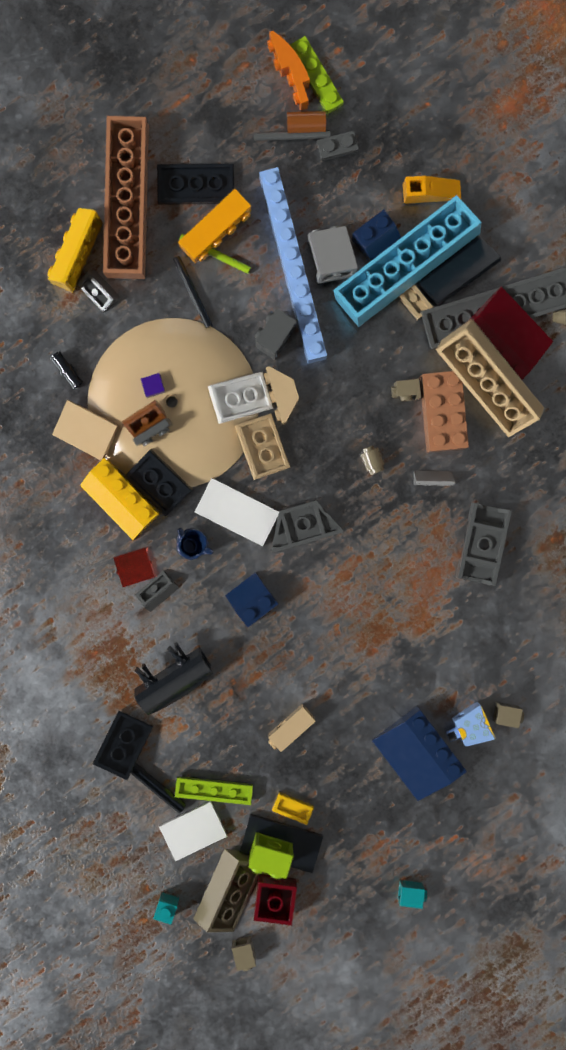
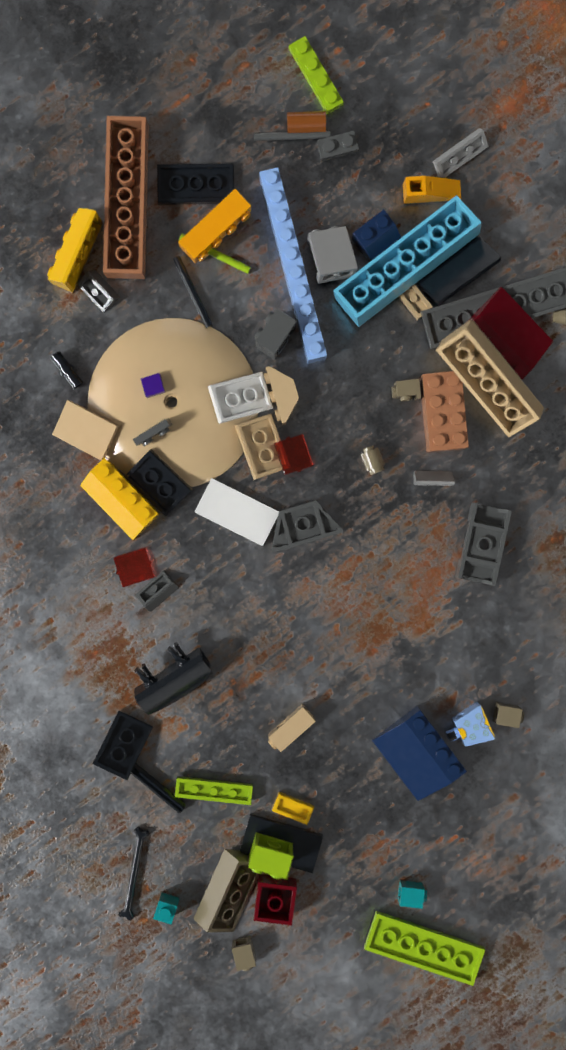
dark orange brick [123,400,167,438] -> none
white tile [159,801,227,861] -> none
dark blue hair [176,528,213,560] -> none
dark blue slope [225,572,278,628] -> none
orange slope [267,31,310,111] -> none
none -> black piece [118,827,150,921]
none -> clear red piece [274,434,314,475]
none -> lime plate [364,911,485,986]
none -> light grey plate [432,128,489,178]

